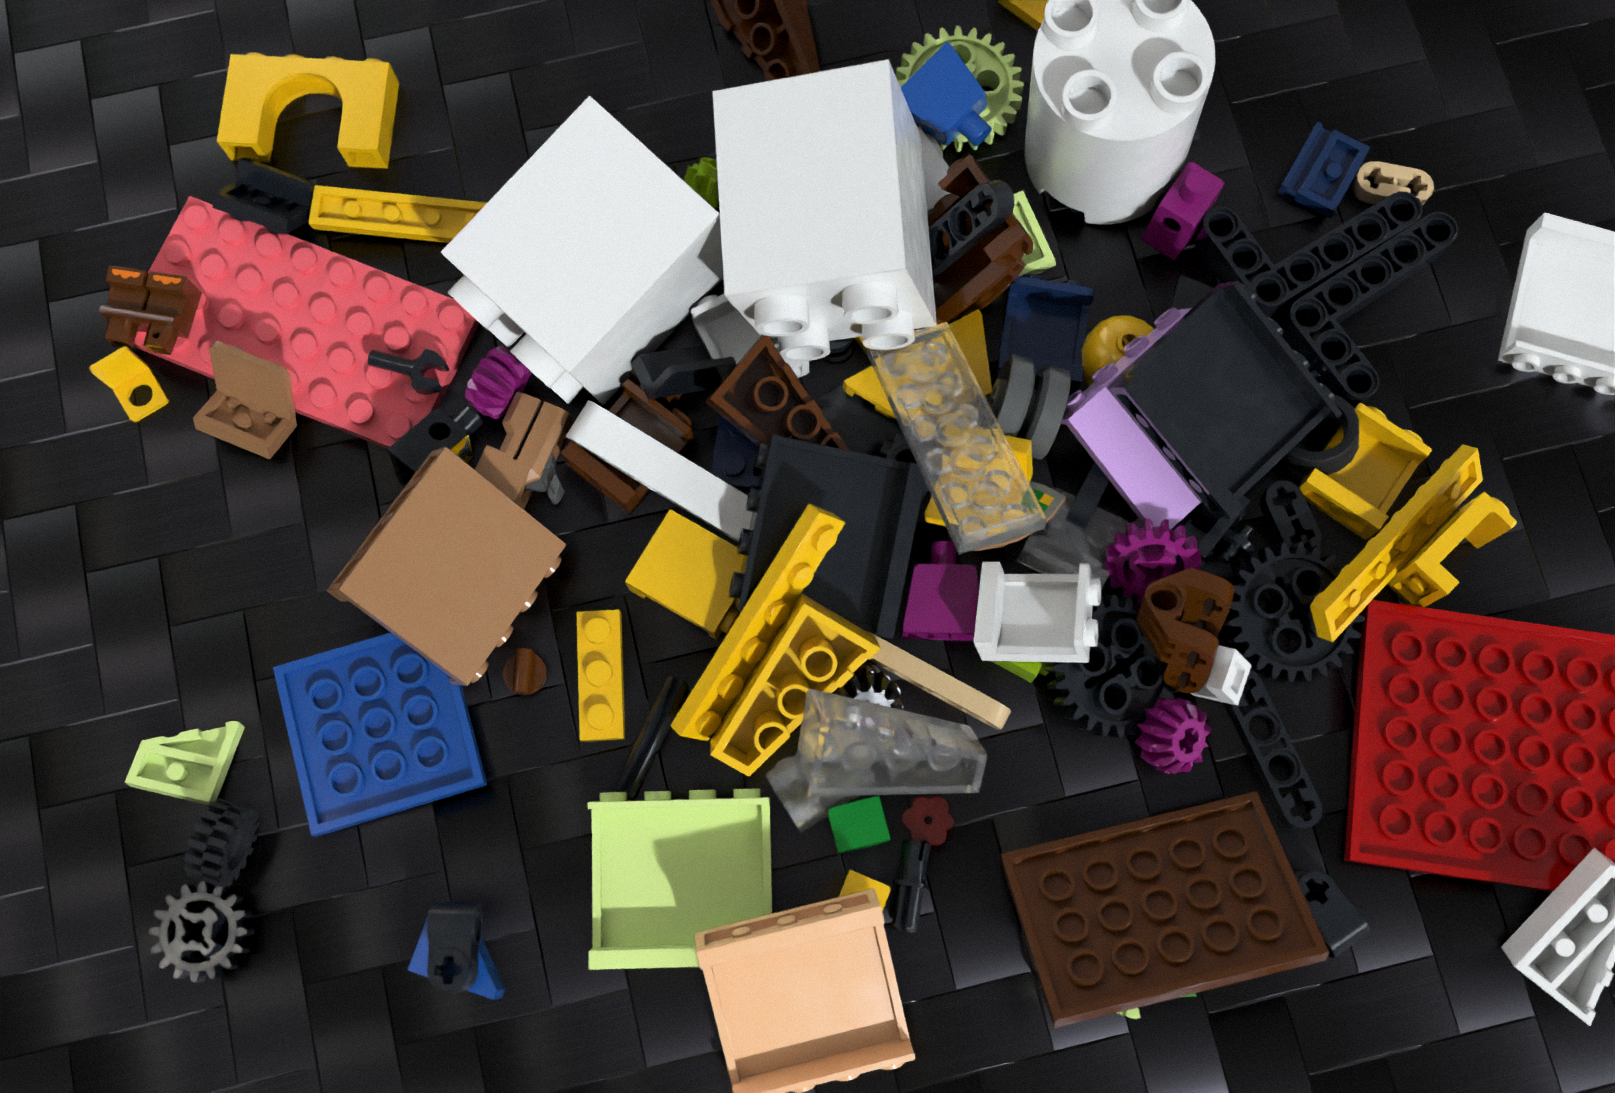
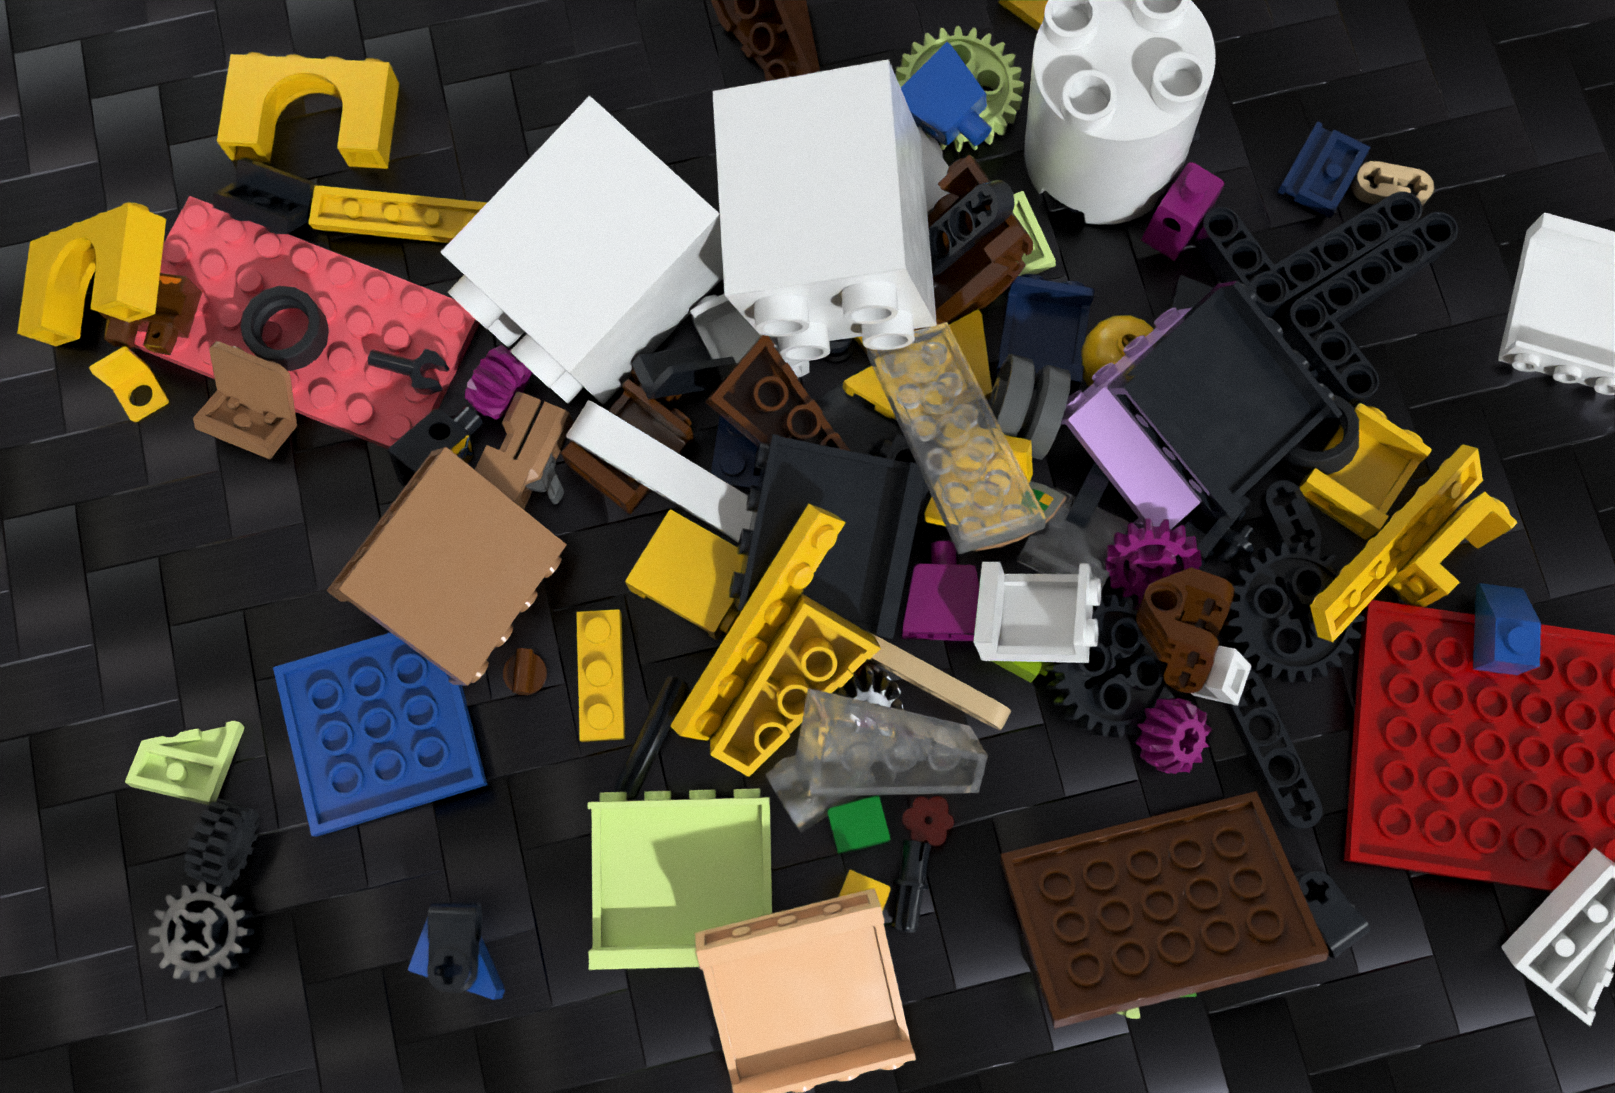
lime gear [684,157,719,208] -> none
none -> yellow arch [17,202,166,346]
none -> black tyre [240,286,329,371]
none -> blue slope [1473,583,1541,675]

